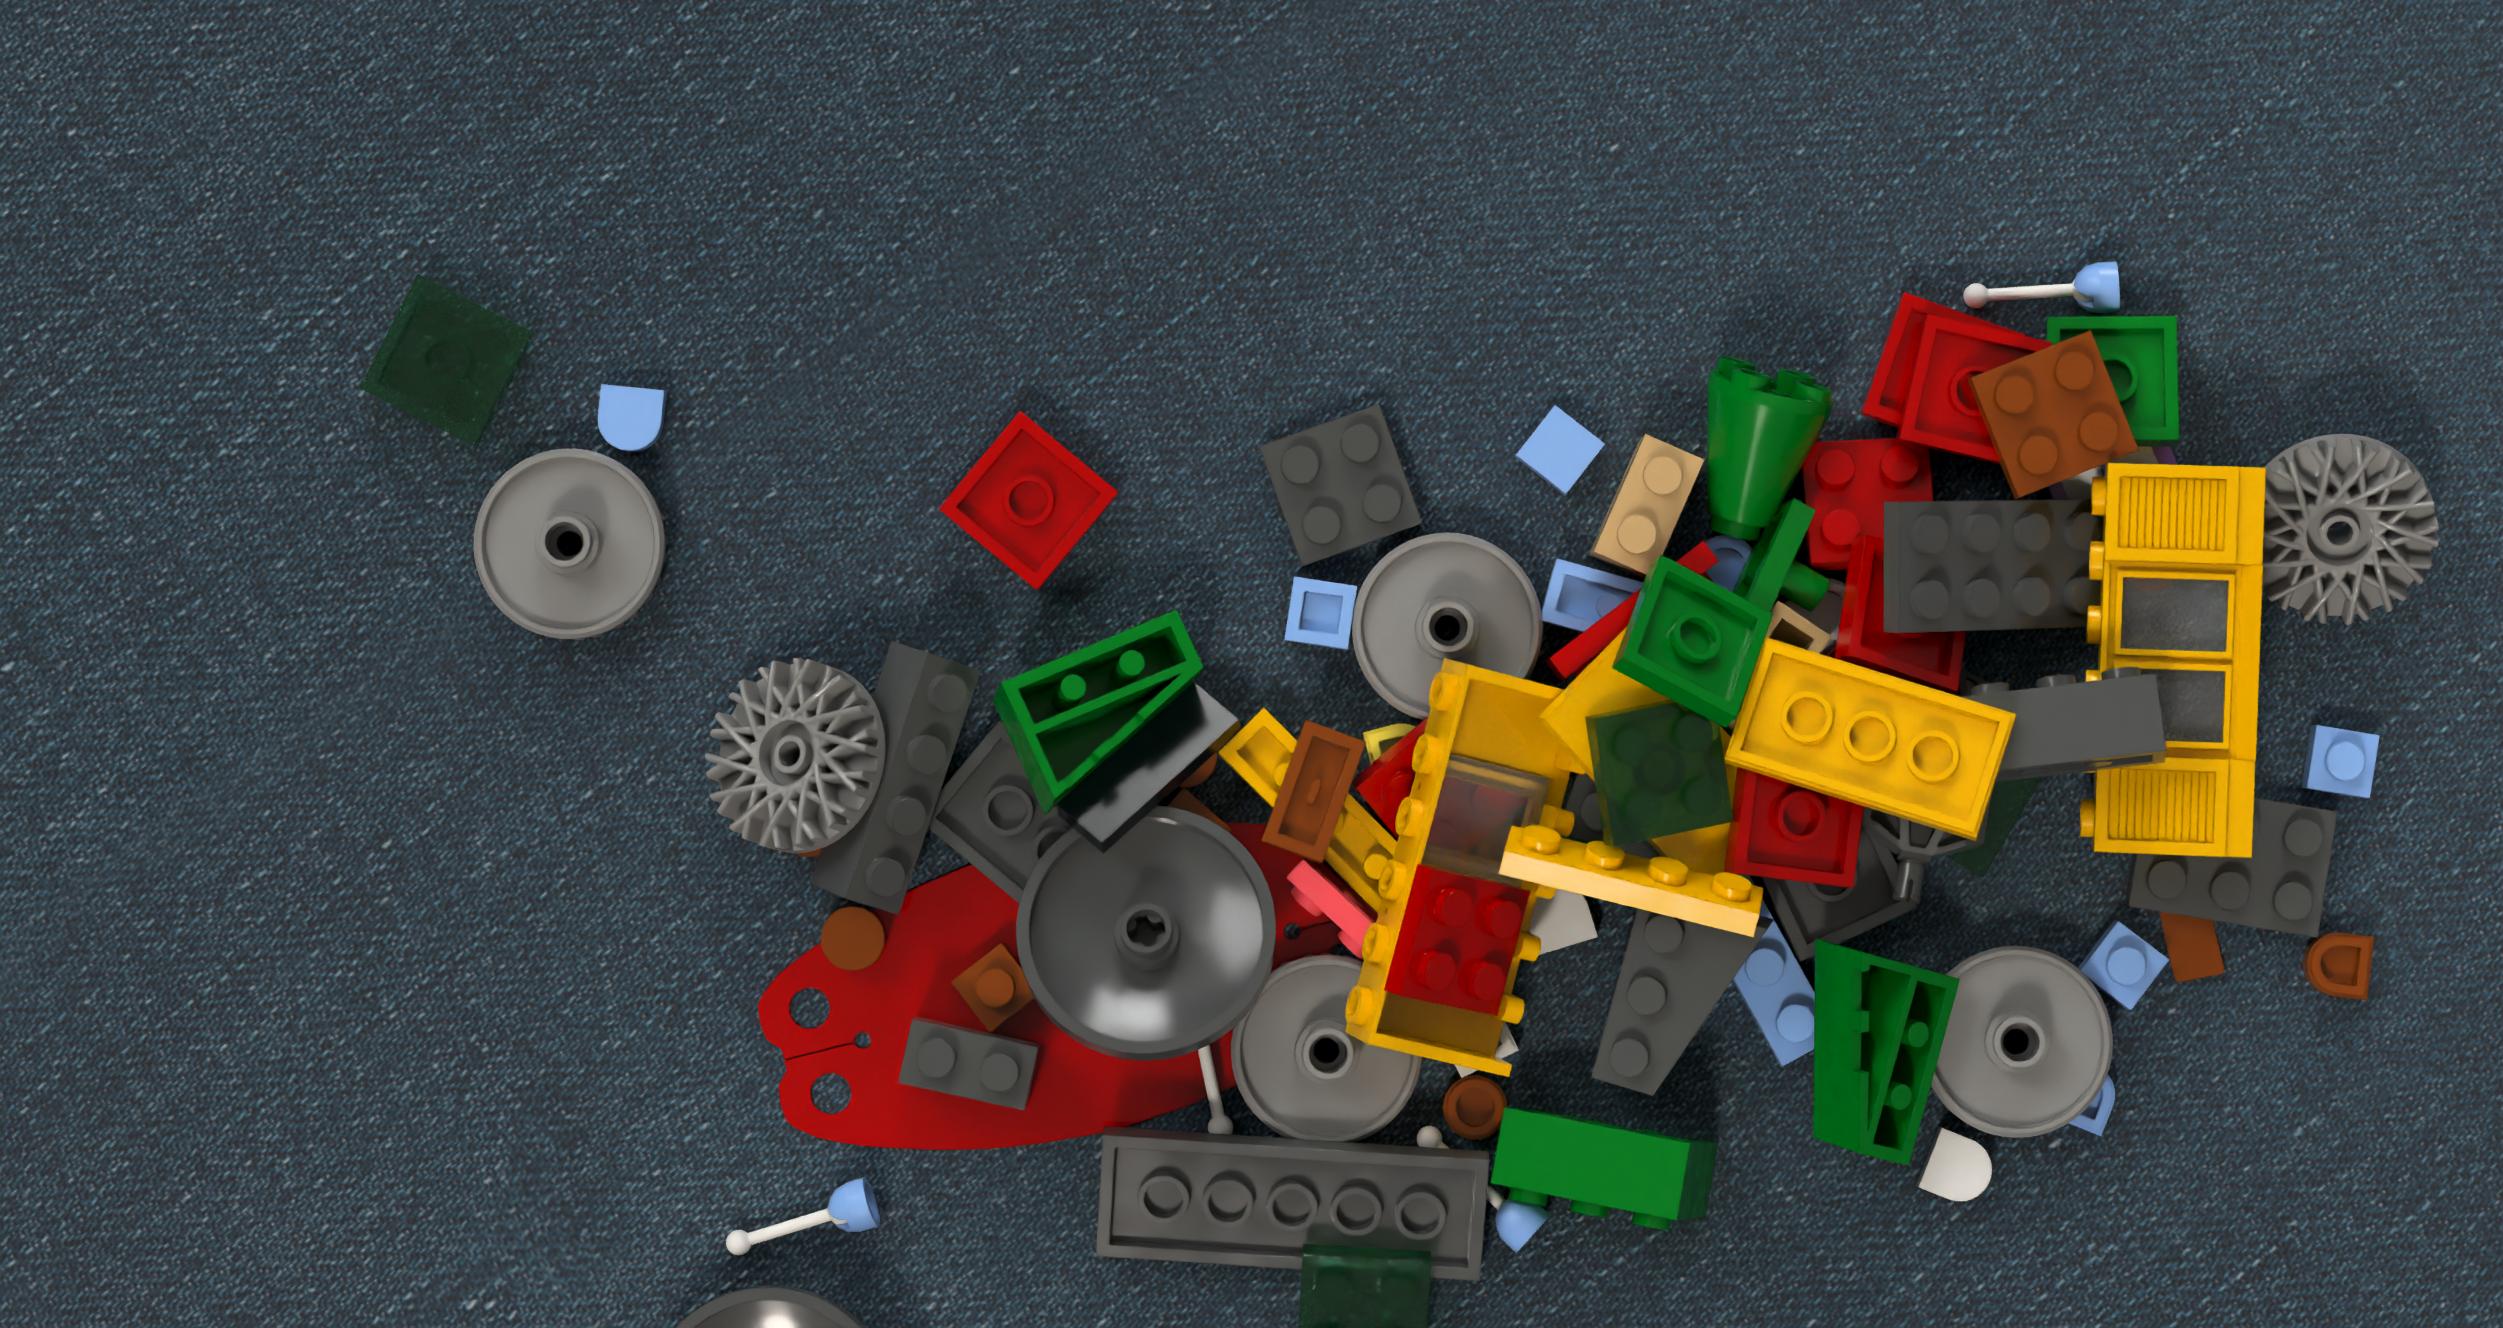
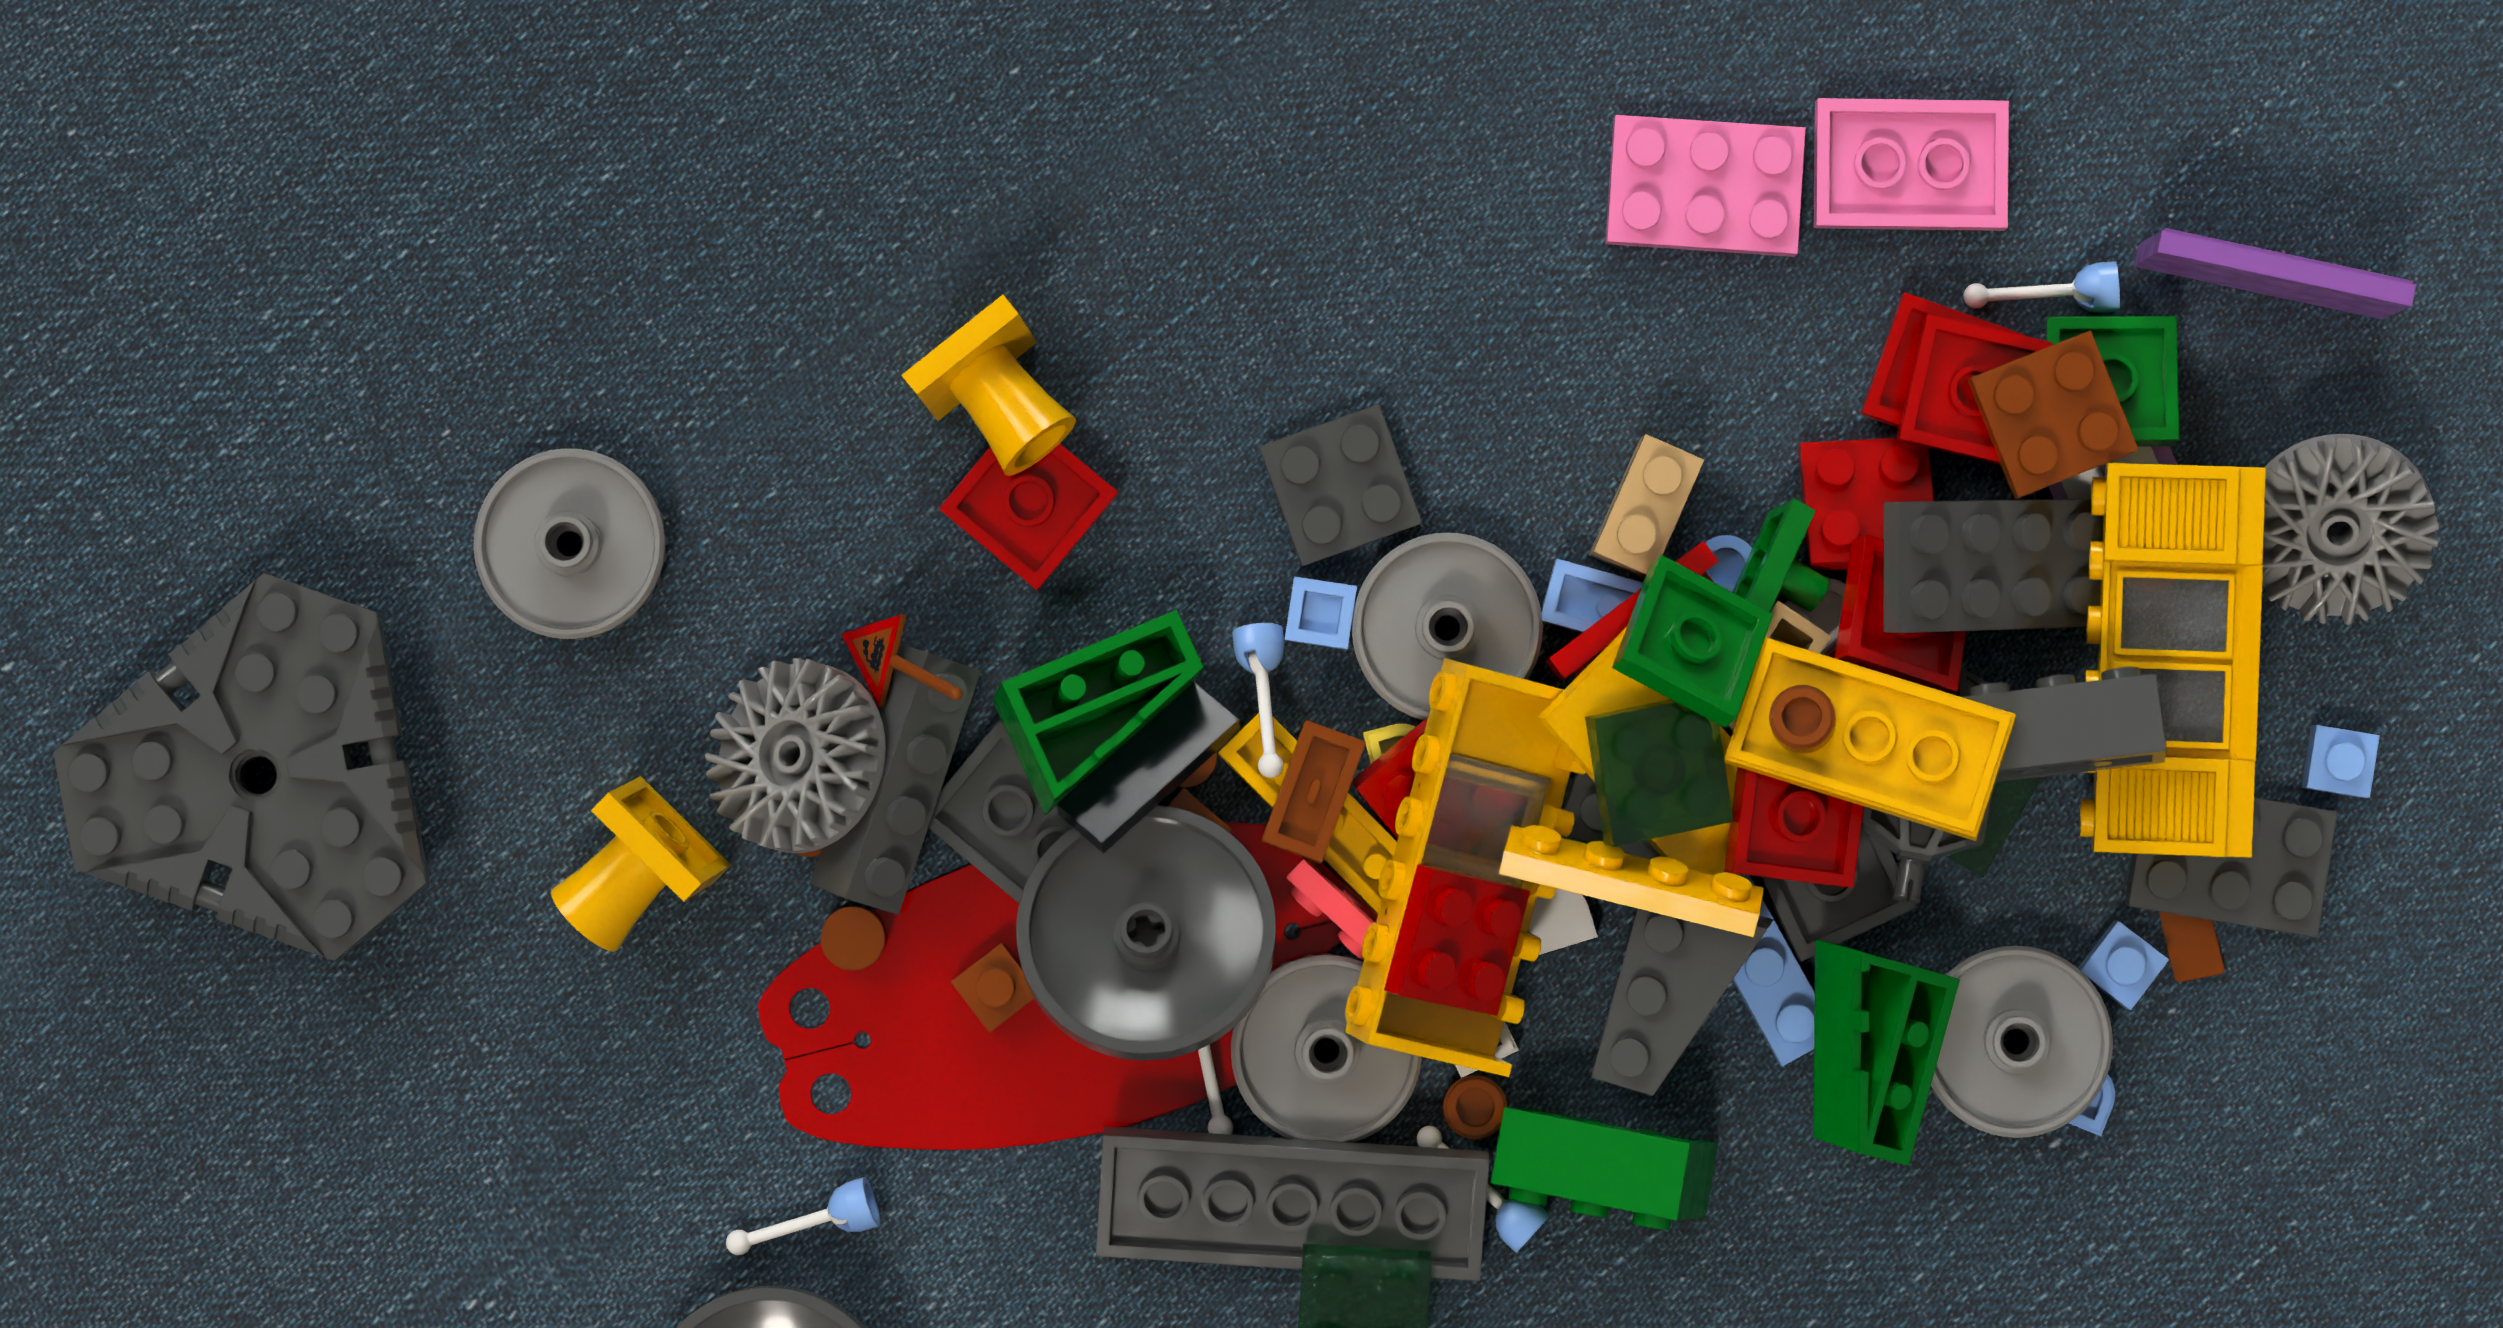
clear green plate [360,274,535,447] -> none
light blue tile [598,384,667,452] -> none
dark grey brick [898,1016,1041,1110] -> none
light blue tile [1515,405,1605,495] -> none
green cone [1707,356,1834,540] -> none
white tile [1916,1127,1992,1201] -> none
dark orange tile [2302,932,2374,1000] -> none
none -> dark grey plate [53,573,430,961]
none -> yellow plant [551,776,731,952]
none -> piece [841,614,963,707]
none -> yellow plant [901,295,1076,476]
none -> hinge [1232,623,1285,778]
none -> bright pink plate [1605,115,1806,257]
none -> dark orange tile [1769,685,1836,754]
none -> bright pink plate [1814,98,2009,231]
none -> medium lavender tile [2134,228,2417,319]

